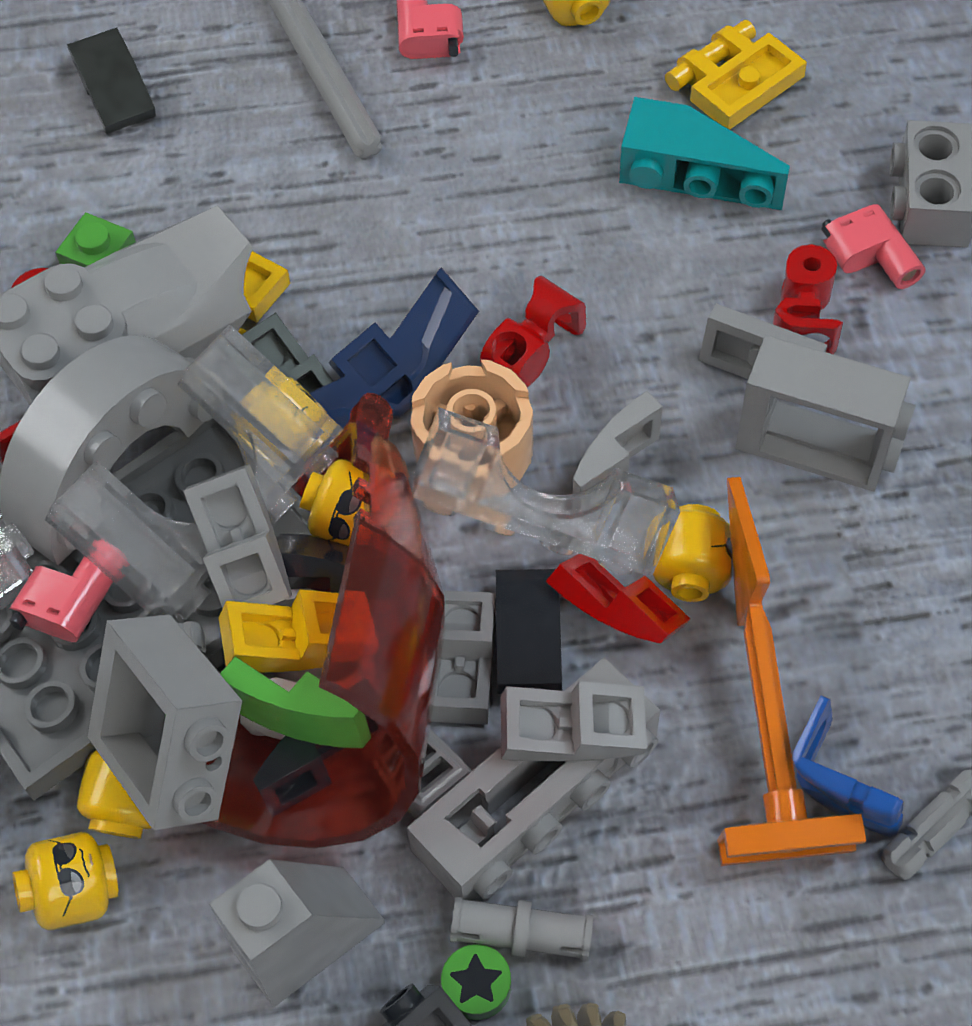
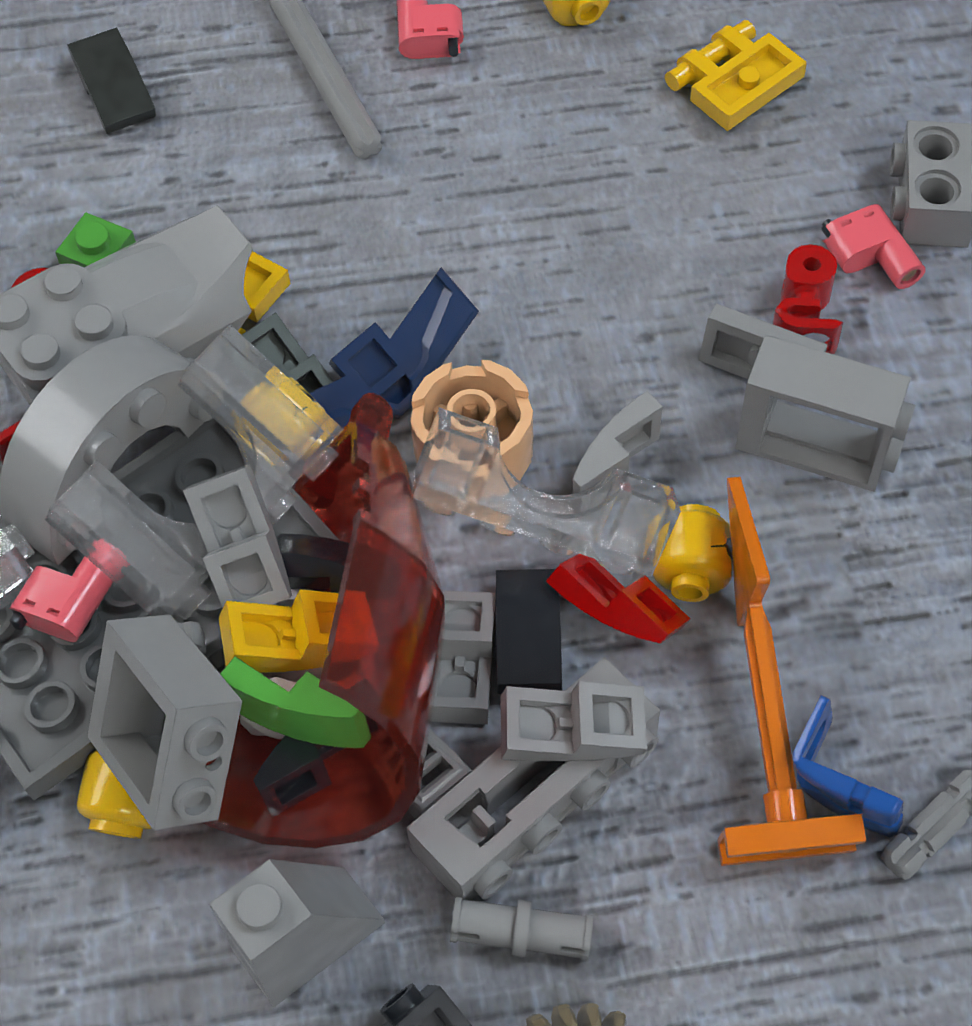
yellow head [12,832,118,930] -> none
yellow head [299,459,400,549] -> none
bright green tile [441,944,511,1020] -> none
red leg [480,275,586,387] -> none
teal slope [619,97,790,210] -> none

